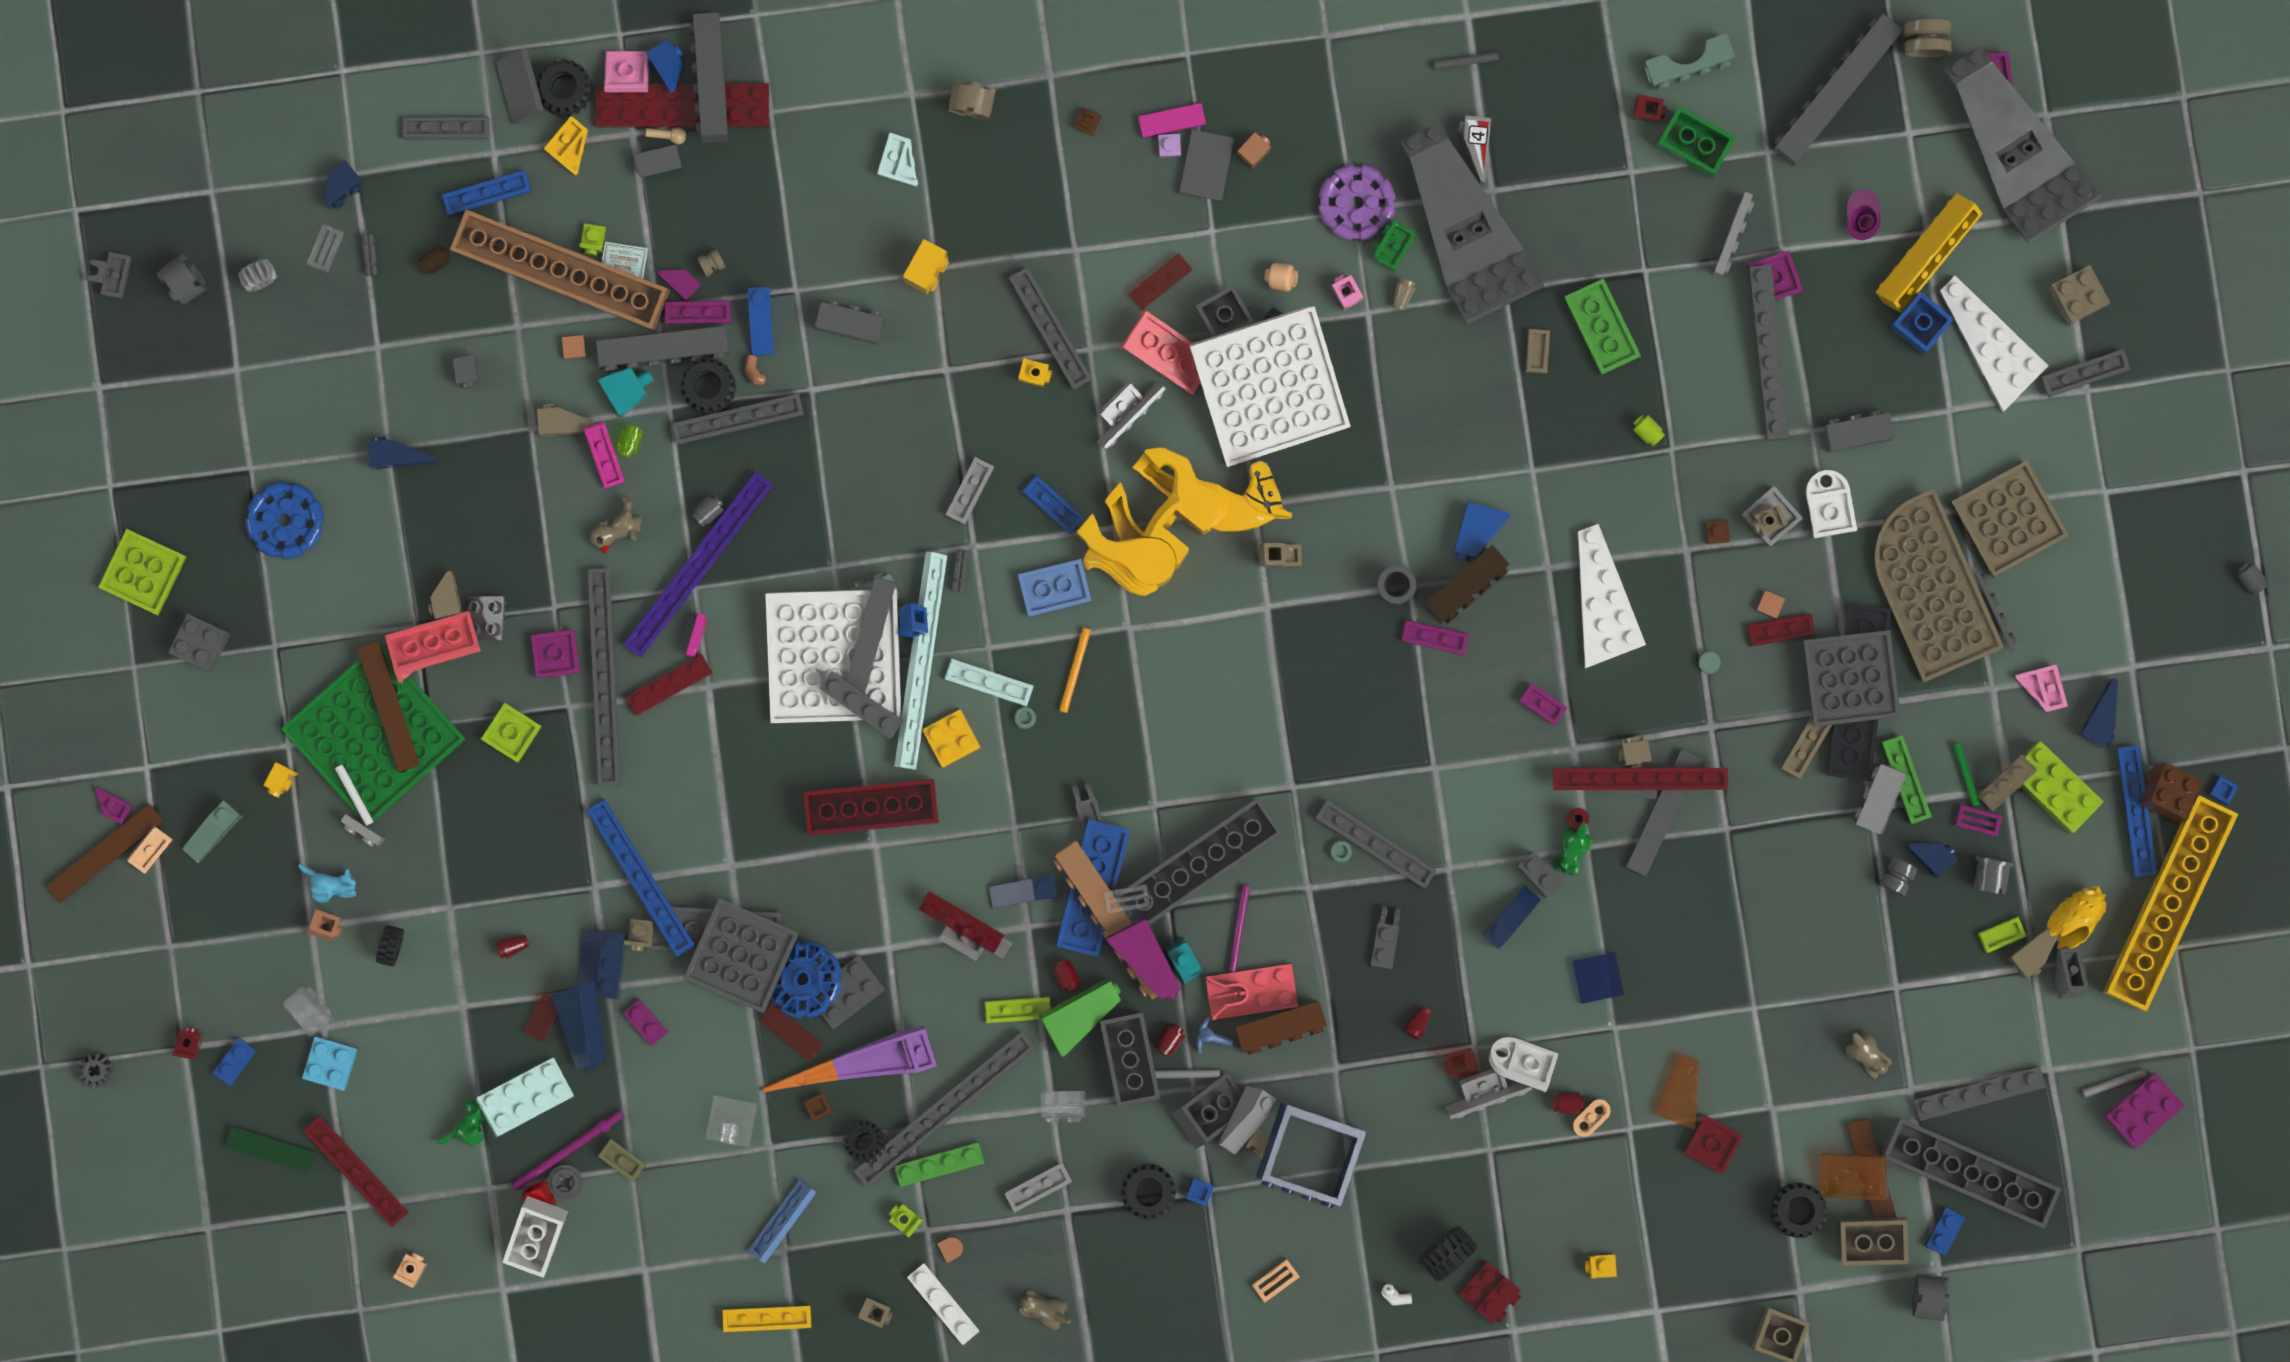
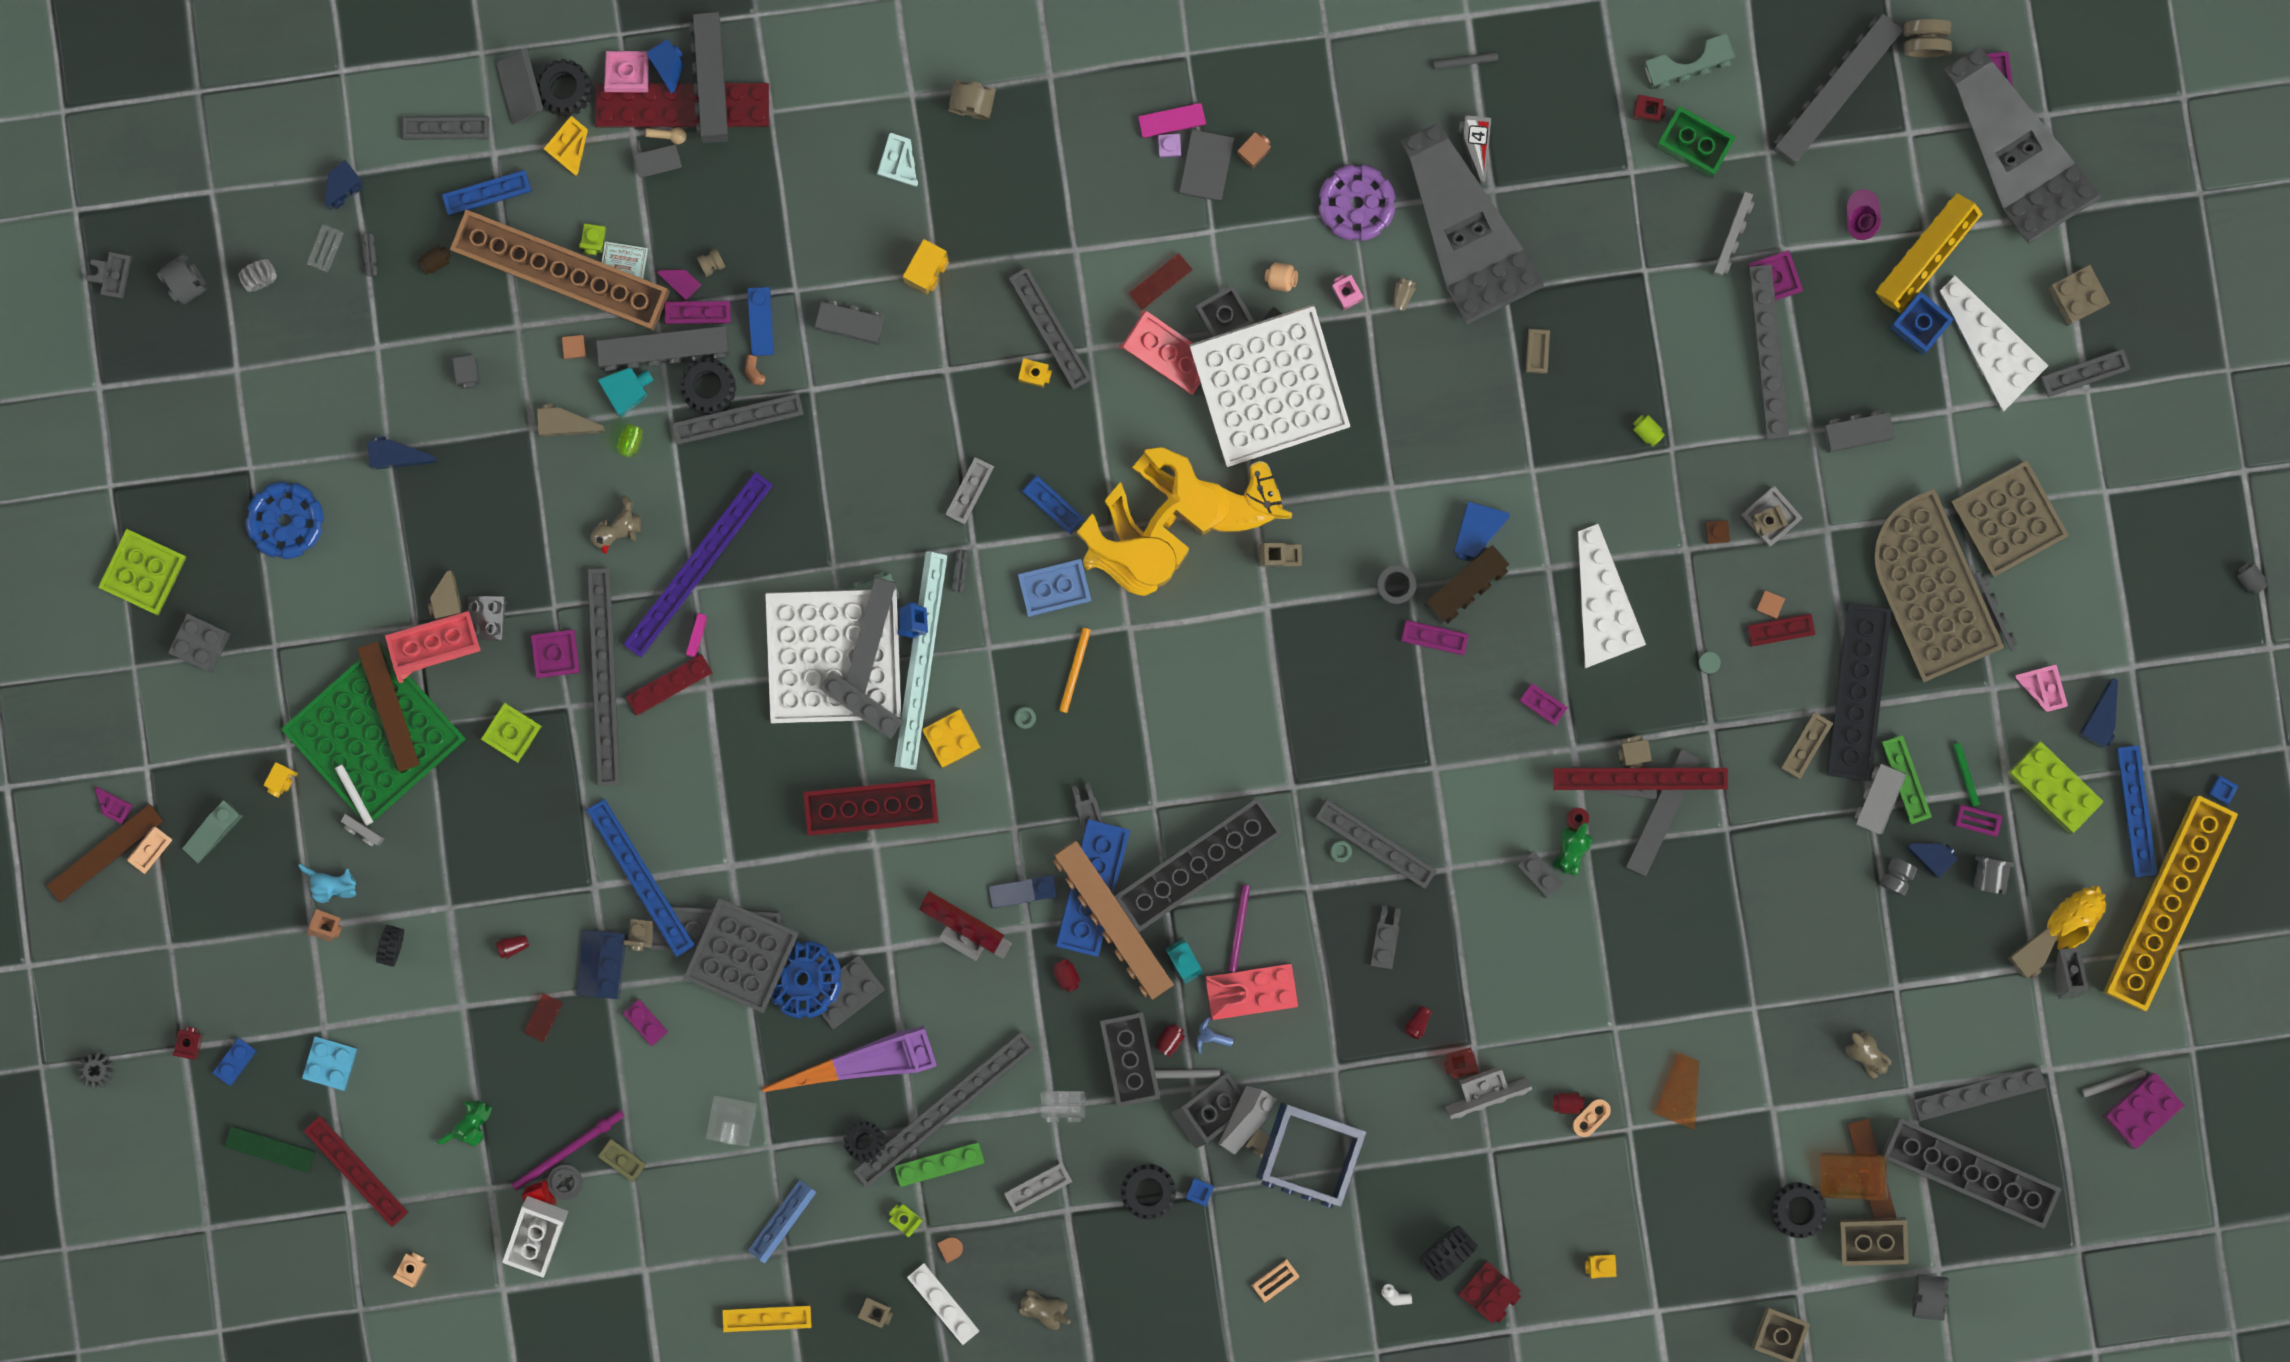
clear brick [282,987,333,1037] -> none
light aqua plate [476,1057,574,1137] -> none
dark blue slope [552,981,606,1072] -> none
dark pink tile [583,421,625,489] -> none
dark grey brick [691,495,724,527] -> none
clear red tile [759,1004,824,1061] -> none
reddish brown plate [804,1093,833,1122] -> none
light aqua tile [944,658,1034,707] -> none
lime tile [985,997,1051,1023] -> none
bright green slope [1038,978,1121,1057] -> none
reddish brown tile [1074,107,1102,136] -> none
light grey bracket [1097,382,1166,450] -> none
clear tile [1103,885,1150,914] -> none
magenta slope [1105,918,1181,1000] -> none
reddish brown brick [1235,1001,1327,1055] -> none
green bracket [1371,219,1417,272] -> none
dark blue slope [1482,886,1541,949] -> none
white plate [1489,1037,1558,1092] -> none
bright green plate [1564,278,1641,375] -> none
clear blue tile [1572,952,1624,1004] -> none
dark red plate [1684,1115,1743,1174] -> none
dark grey plate [1803,630,1901,727] -> none
white plate [1805,470,1857,539] -> none
blue plate [1925,1207,1966,1256] -> none
dark tan plate [1977,754,2037,811] -> none
lime tile [1977,917,2027,953] -> none
reddish brown brick [2139,762,2203,823] -> none

